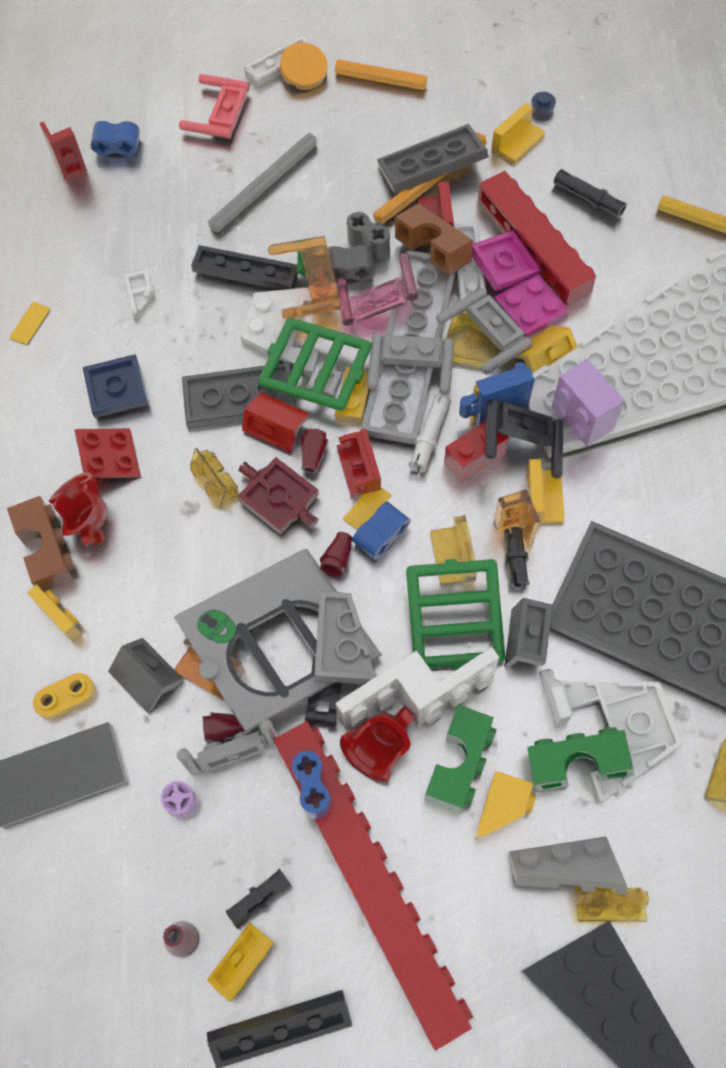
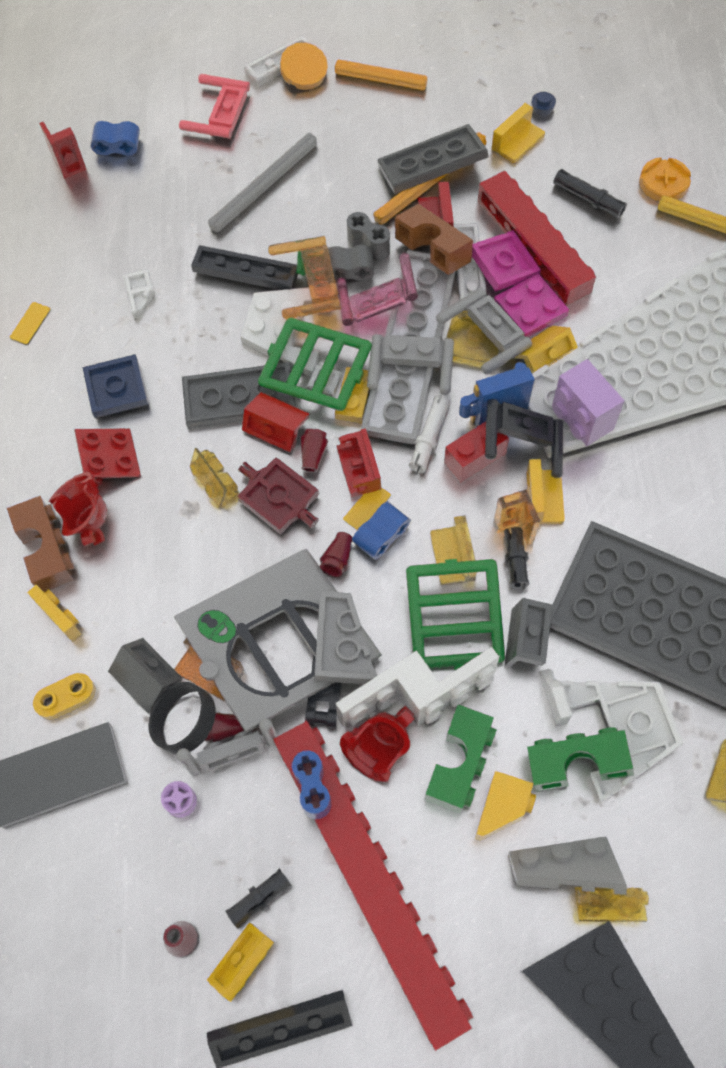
none -> black tyre [148,682,216,755]
none -> light orange tile [639,157,691,201]

